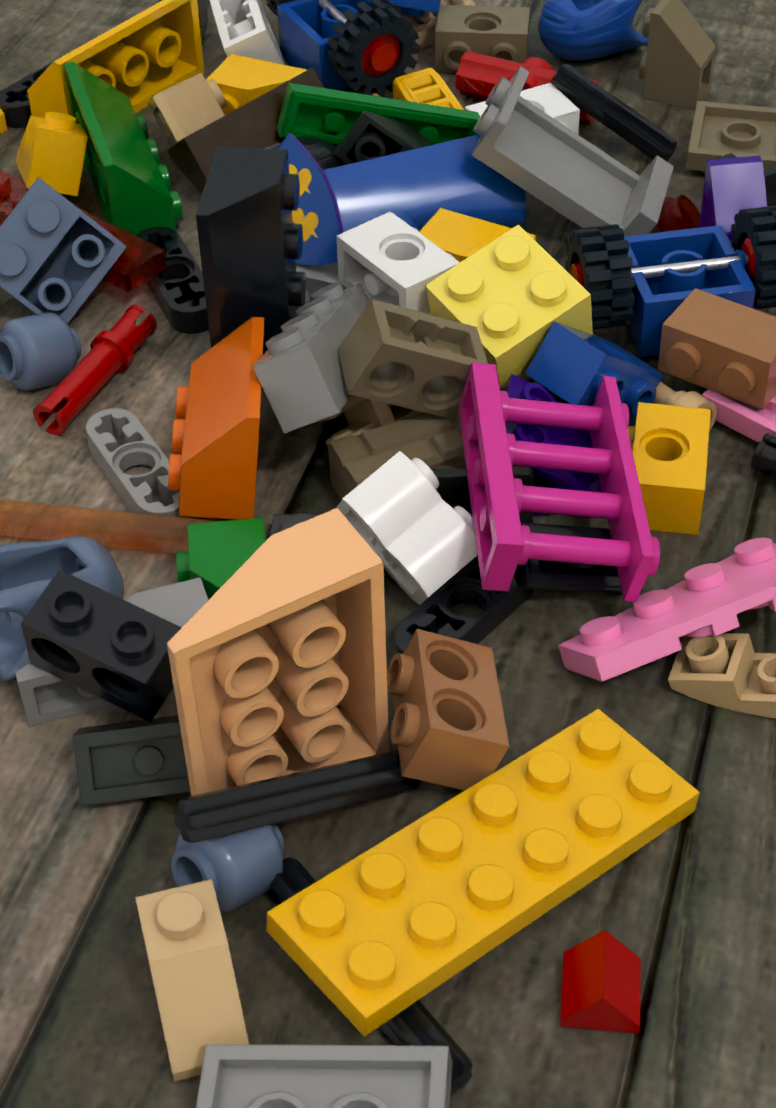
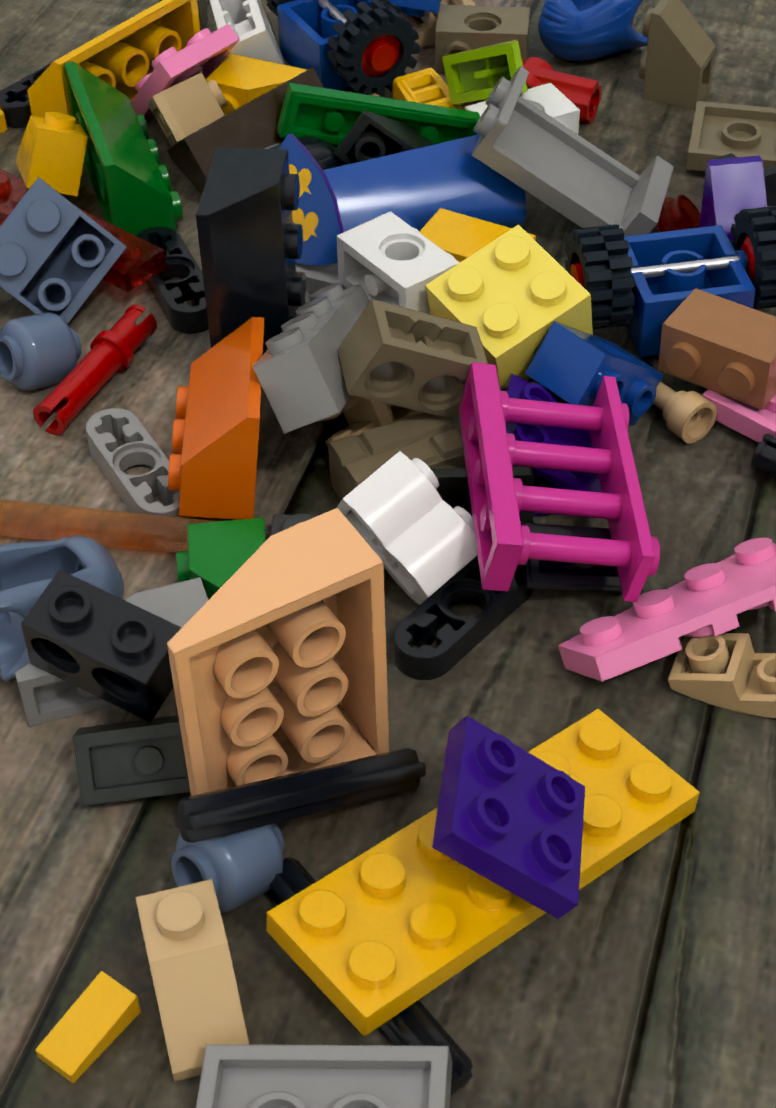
medium nougat brick [387,629,510,790] -> none
black axle [551,64,677,161] -> none
red slope [560,930,641,1033] -> none
yellow brick [627,402,711,535] -> none
none -> yellow piece [35,971,141,1084]
none -> bright pink plate [131,24,240,119]
none -> dark purple plate [432,716,585,919]
none -> lime slope [442,40,528,105]

